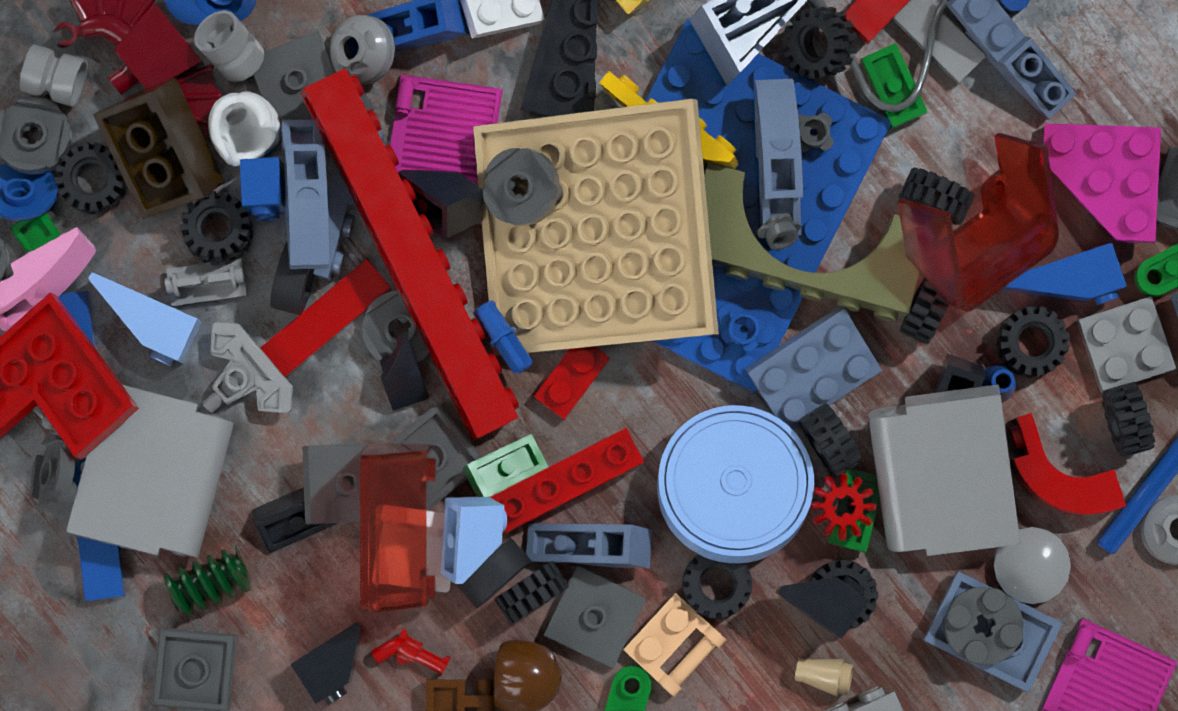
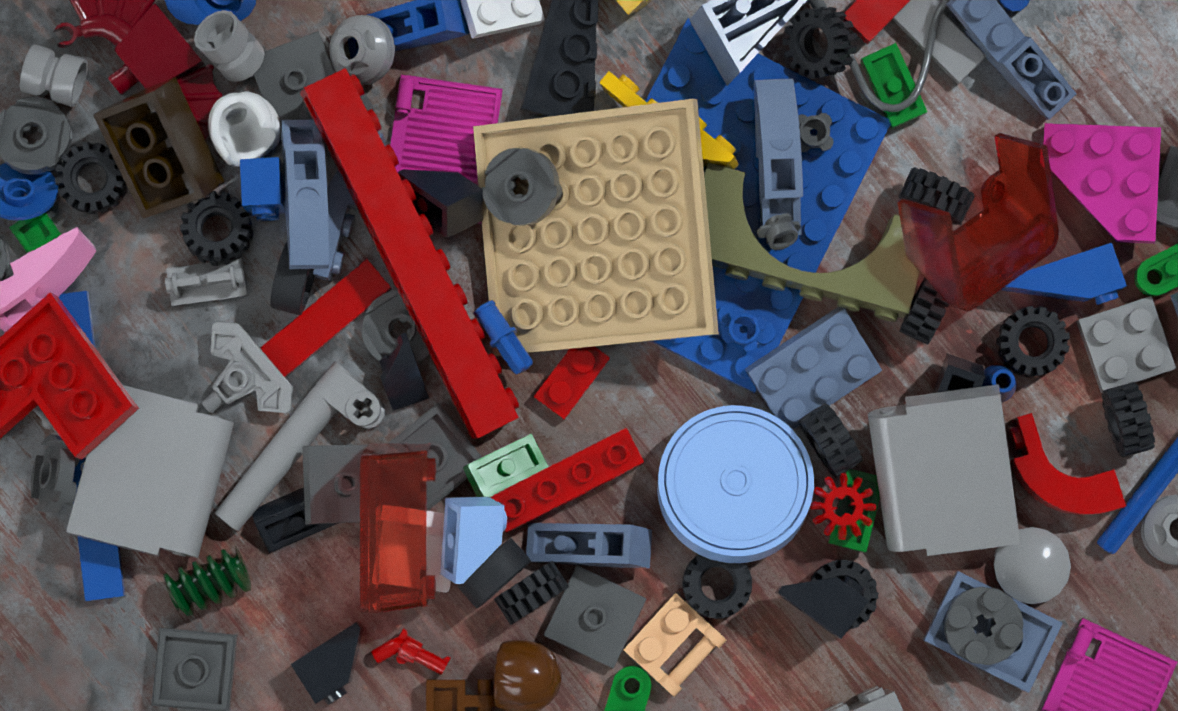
light blue slope [88,272,202,366] -> none
tan cone [795,658,854,697] -> none
none -> light grey axle [214,361,385,531]

